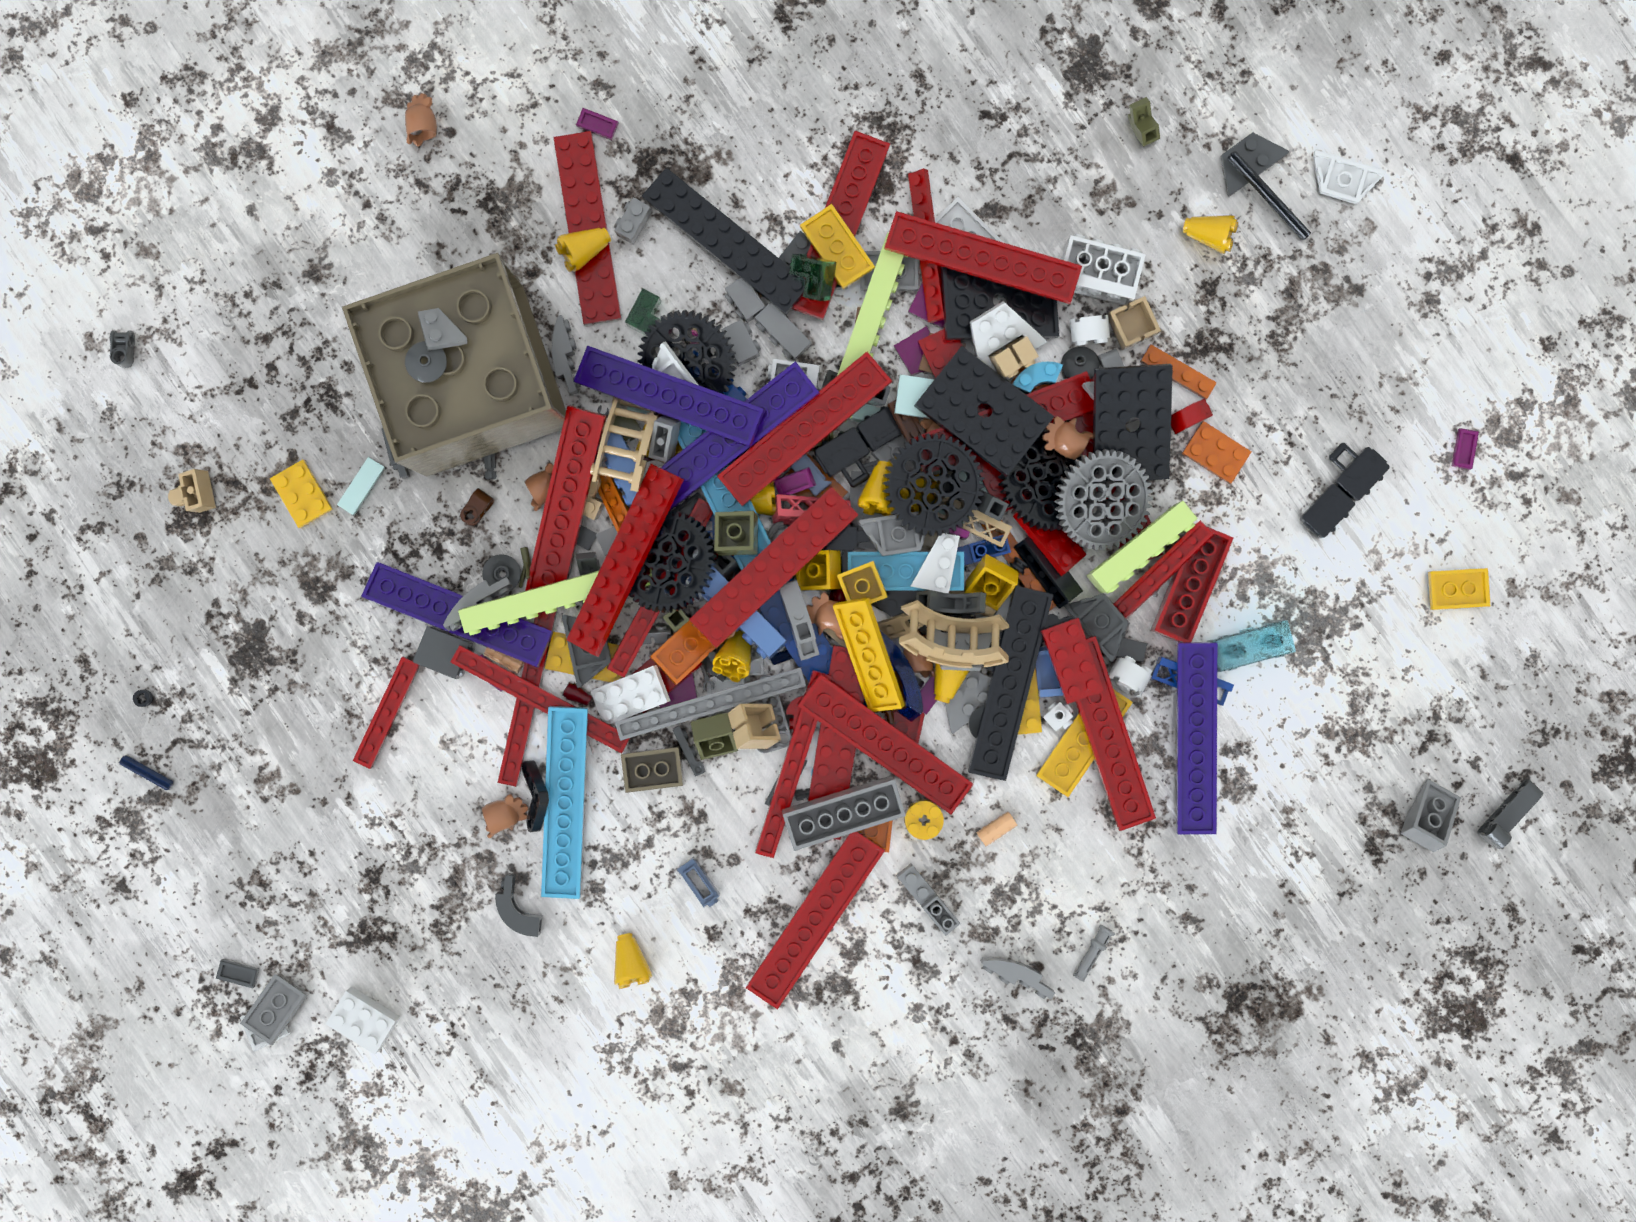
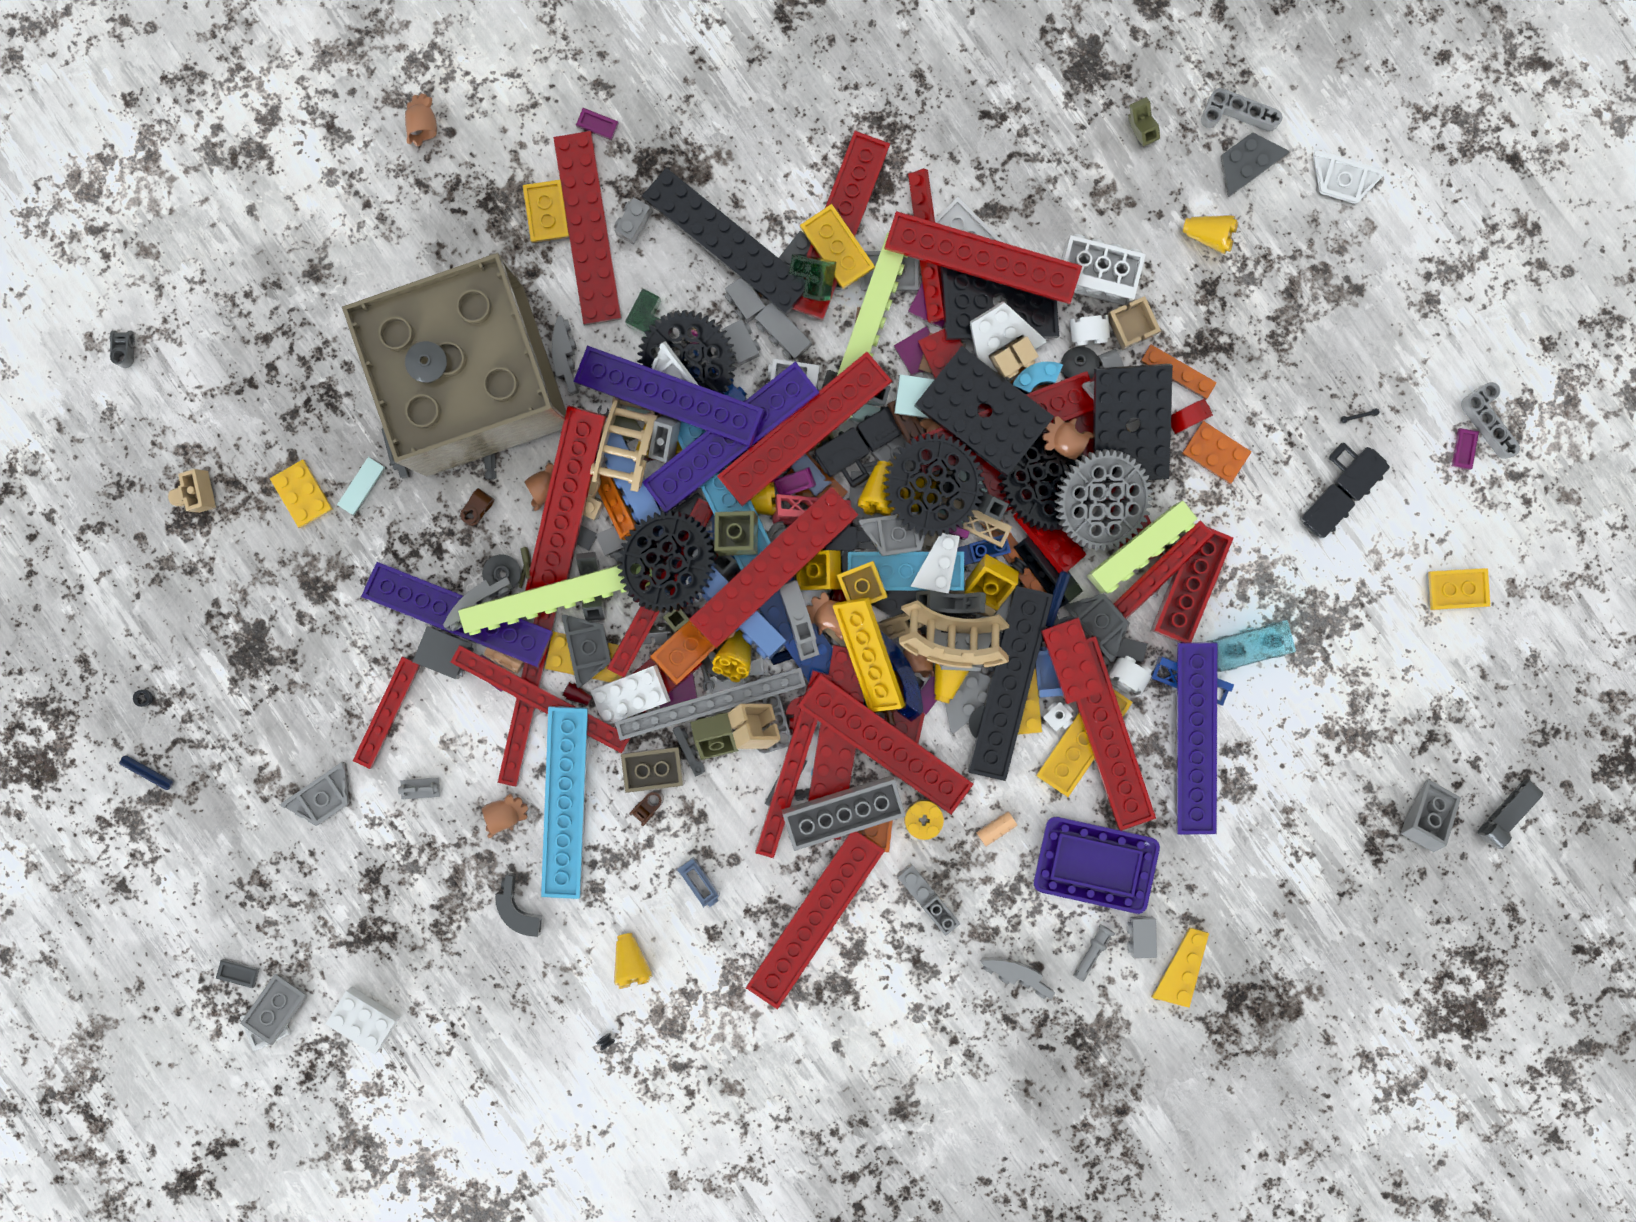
light grey wing [418,308,467,351] -> none
black beam [522,760,549,833] -> none
yellow cone [555,228,611,272] -> none
red plate [566,464,684,657] -> none
black axle [1227,151,1311,240] -> none
none -> light grey wing [280,762,350,826]
none -> light grey hinge [398,778,440,799]
none -> yellow plate [523,180,569,243]
none -> black bush [596,1033,615,1051]
none -> reddish brown piece [629,790,664,826]
none -> dark purple wedge [1034,817,1160,914]
none -> dark blue axle [1046,571,1071,627]
none -> light grey brick [1127,916,1157,958]
none -> yellow wing [1151,927,1209,1008]
none -> light grey beam [1201,88,1283,131]
none -> black hinge [1340,408,1380,423]
none -> light grey beam [1461,382,1520,459]

